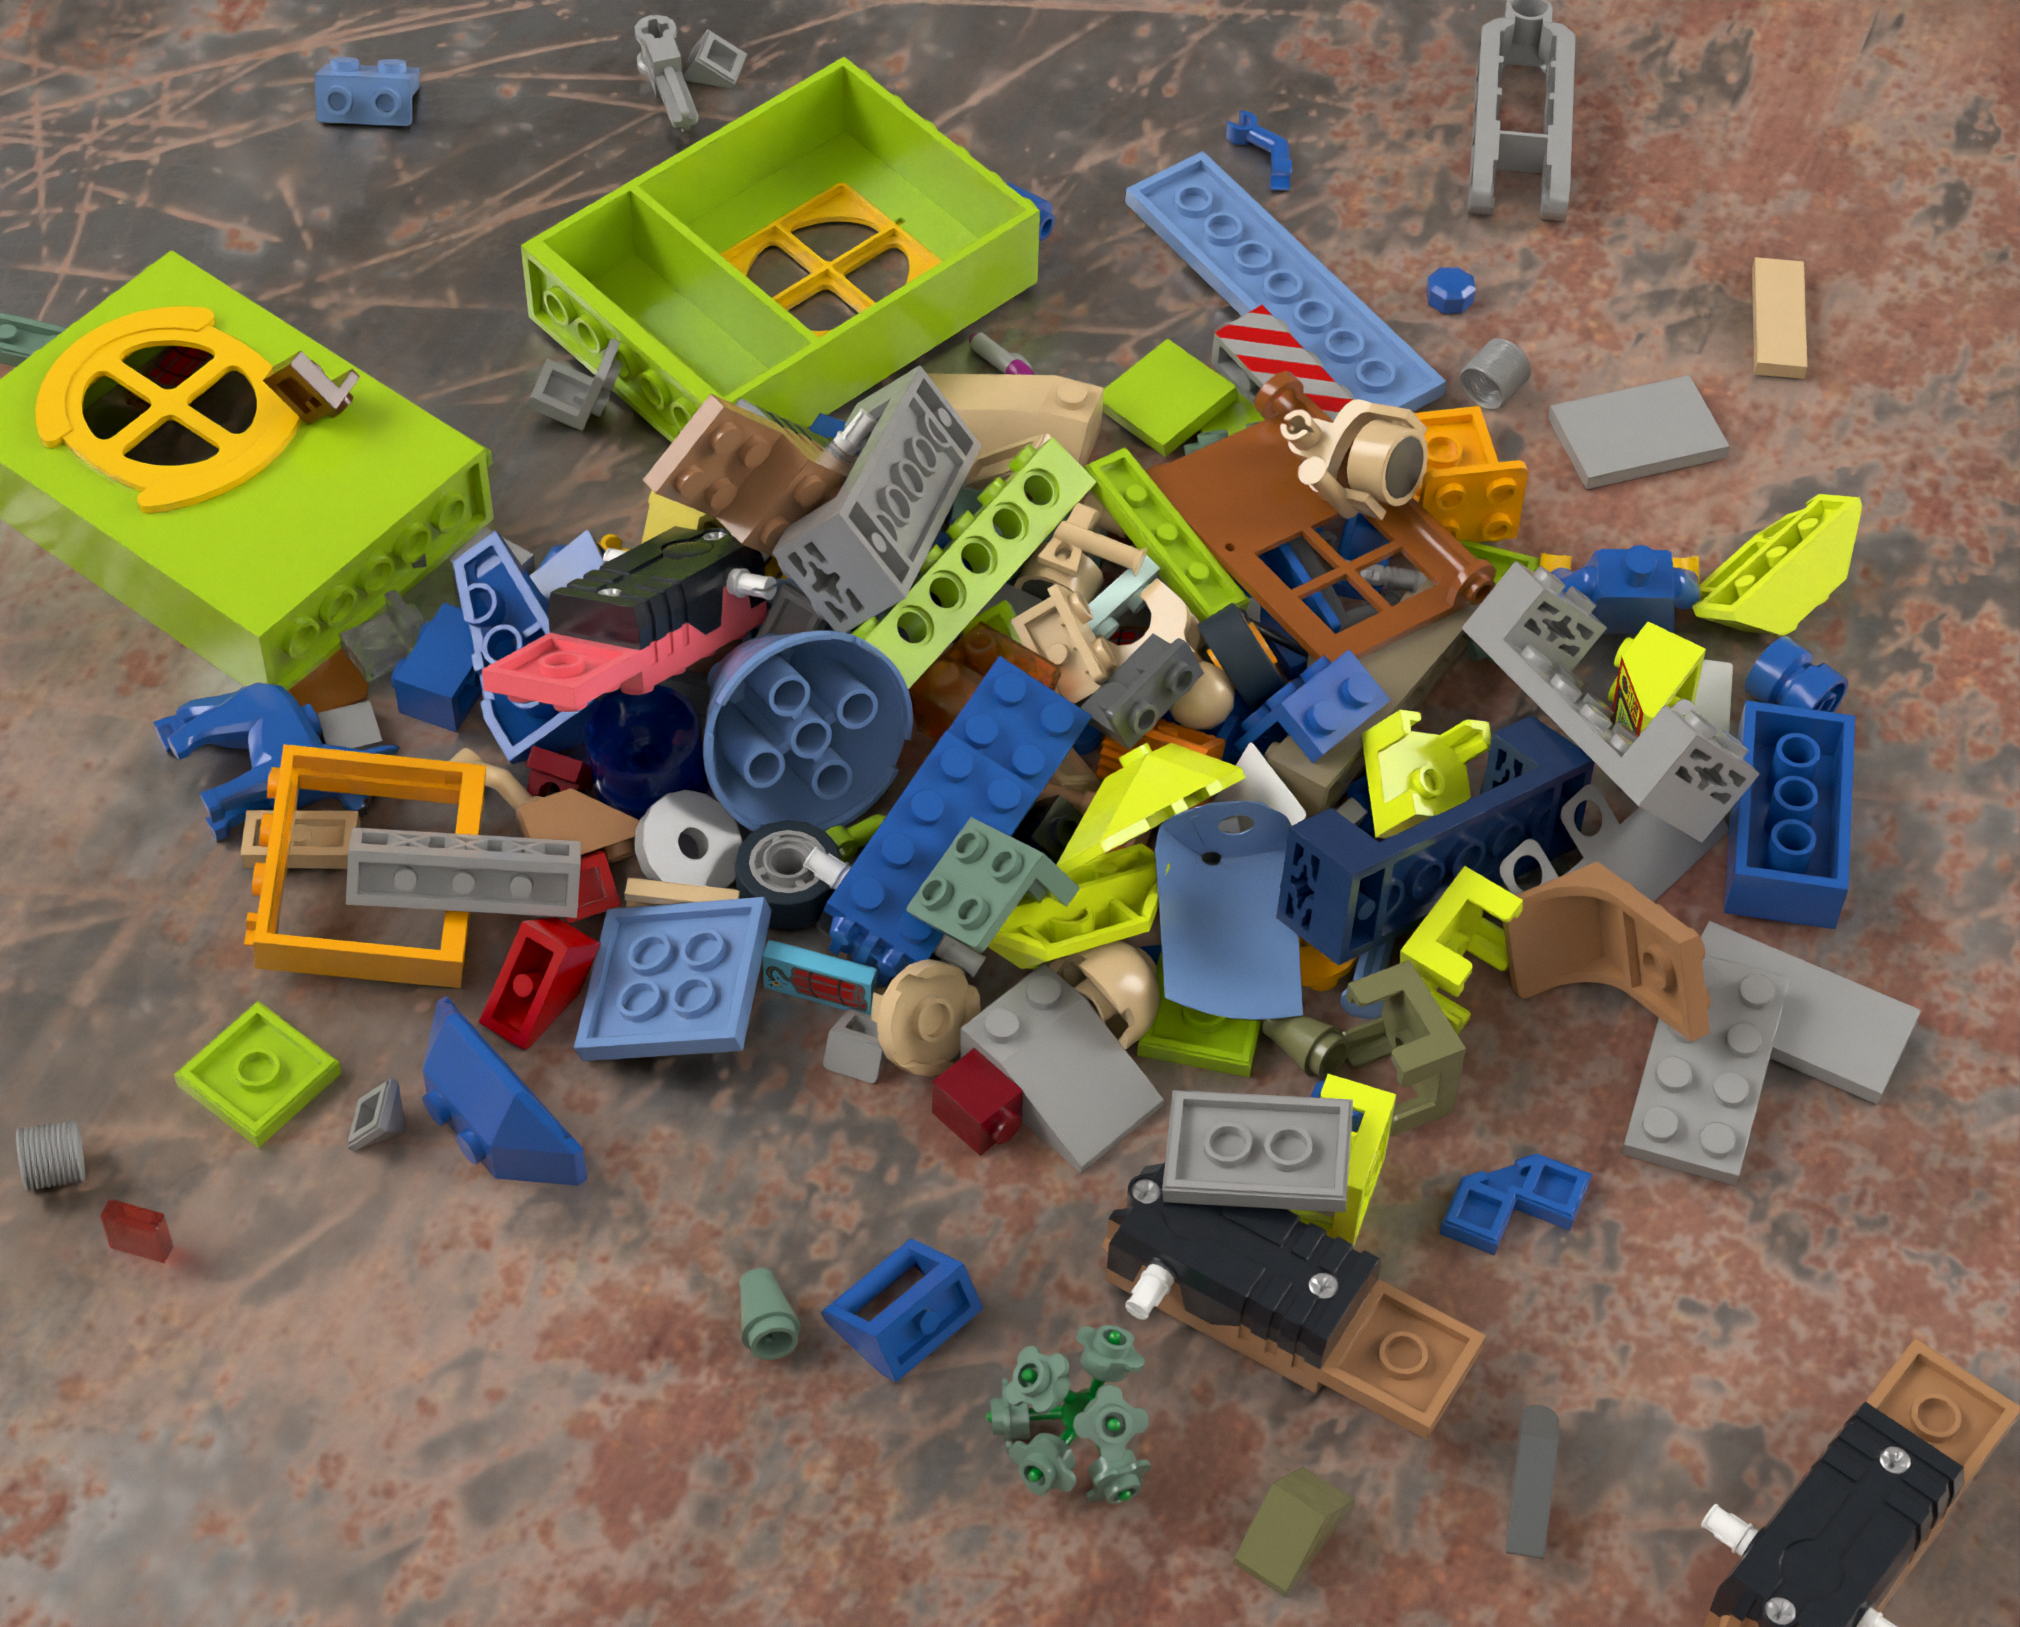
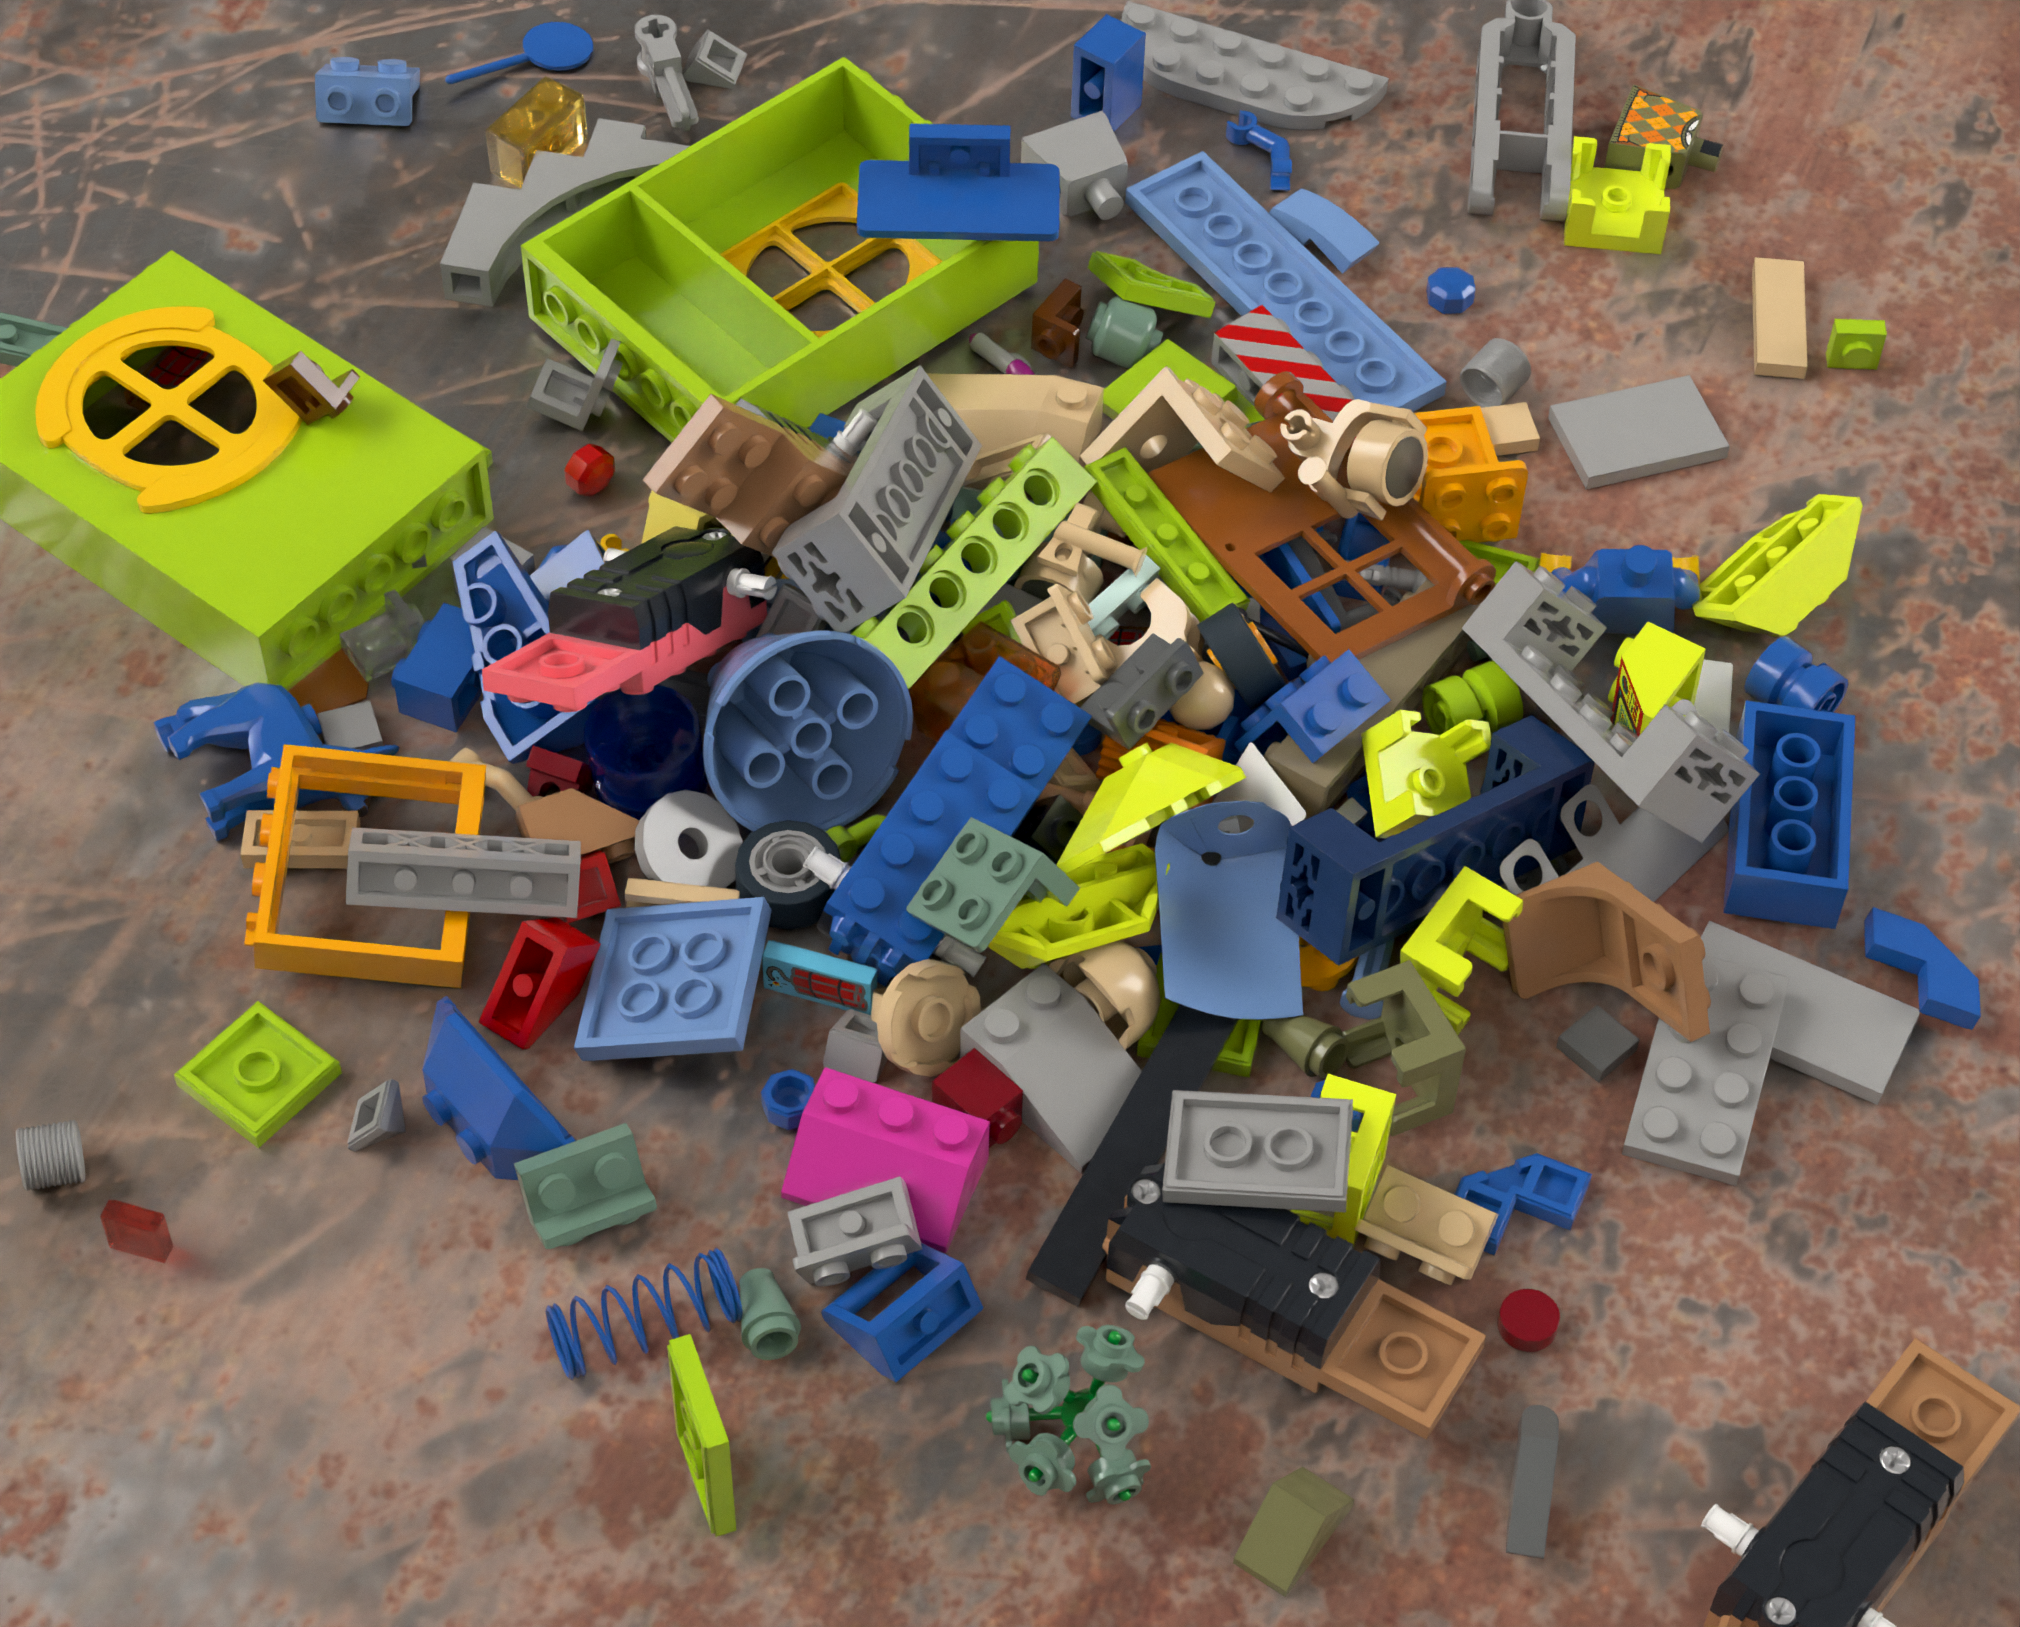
none -> light grey arch [440,118,690,307]
none -> blue piece [445,22,593,85]
none -> clear yellow brick [486,76,587,188]
none -> sand green bracket [514,1123,657,1249]
none -> blue piece [545,1247,743,1381]
none -> red tile [564,444,615,497]
none -> lime tile [667,1334,736,1537]
none -> blue tile [761,1069,816,1130]
none -> dark pink slope [781,1067,990,1253]
none -> light grey bracket [788,1176,922,1286]
none -> blue bracket [857,123,1060,242]
none -> light grey torso [1021,110,1128,220]
none -> black tile [1026,1004,1240,1307]
none -> reddish brown bracket [1031,278,1084,368]
none -> blue brick [1071,14,1146,131]
none -> tan bracket [1080,366,1285,493]
none -> sand green head [1085,296,1163,369]
none -> lime tile [1087,251,1216,318]
none -> light grey plate [1121,1,1389,130]
none -> medium blue slope [1269,188,1380,274]
none -> tan bracket [1354,1165,1499,1285]
none -> lime wheel [1422,660,1523,735]
none -> tan tile [1481,402,1540,456]
none -> dark red tile [1497,1289,1560,1352]
none -> dark grey tile [1556,1005,1640,1083]
none -> neon yellow panel [1564,136,1671,254]
none -> olive torso [1604,85,1724,189]
none -> lime plate [1825,319,1887,370]
none -> blue tile [1864,907,1981,1030]

